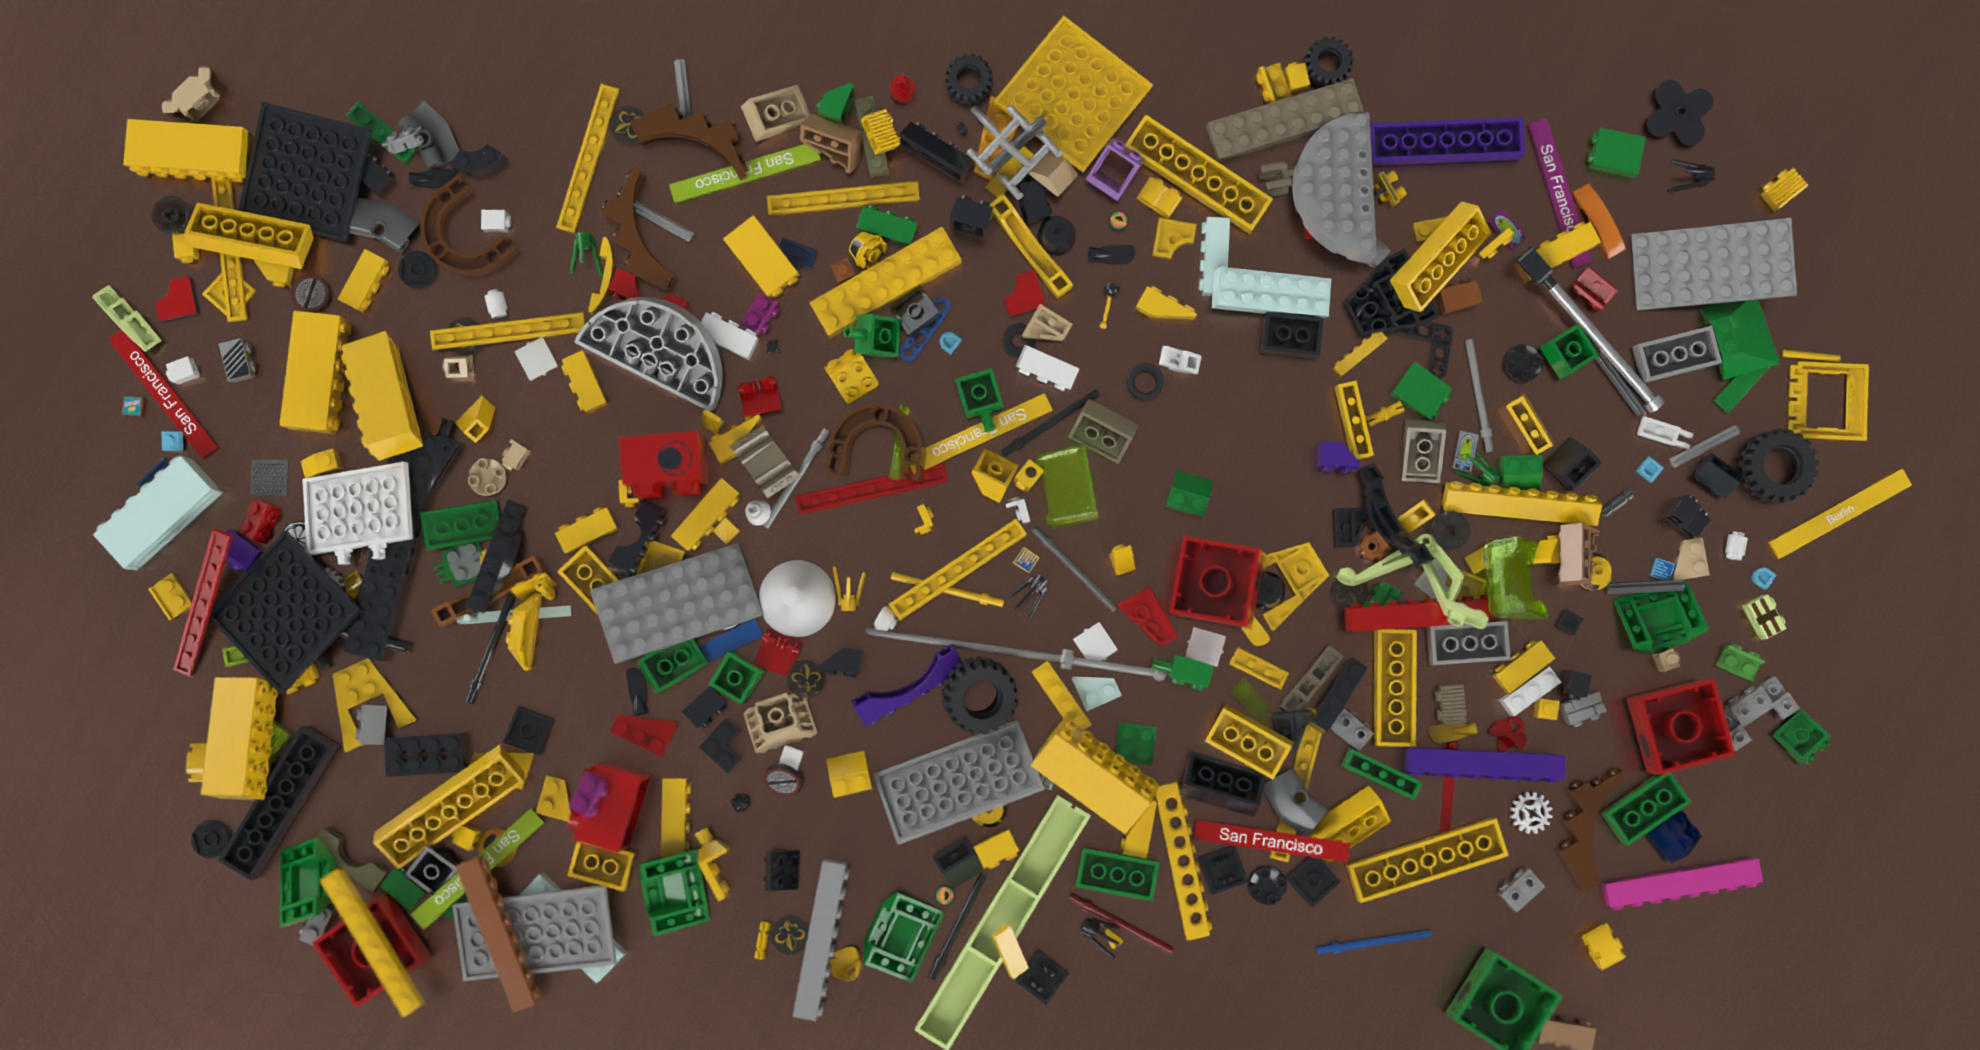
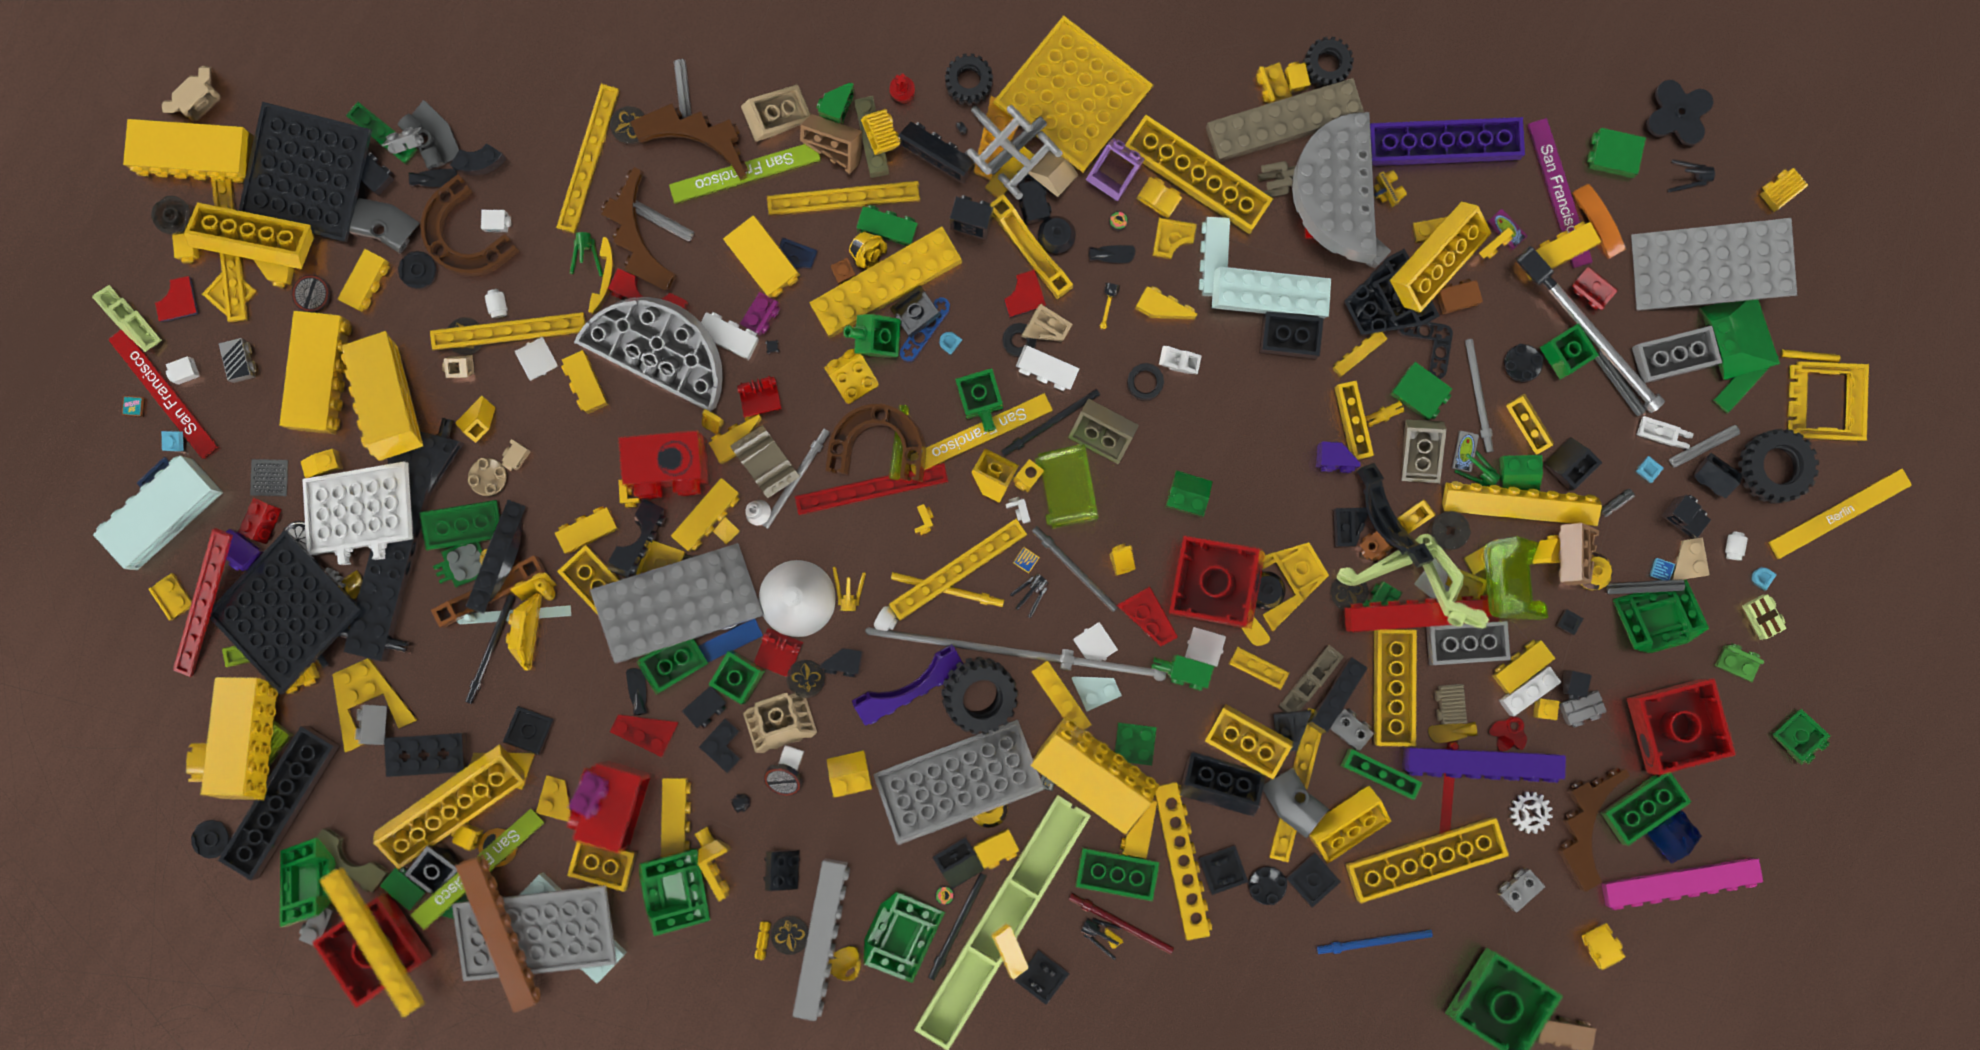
red tile [1193,820,1350,862] -> none
clear neon green plate [1229,678,1274,727] -> none
tan brick [1652,648,1680,672] -> none
light grey bracket [1723,676,1800,751] -> none

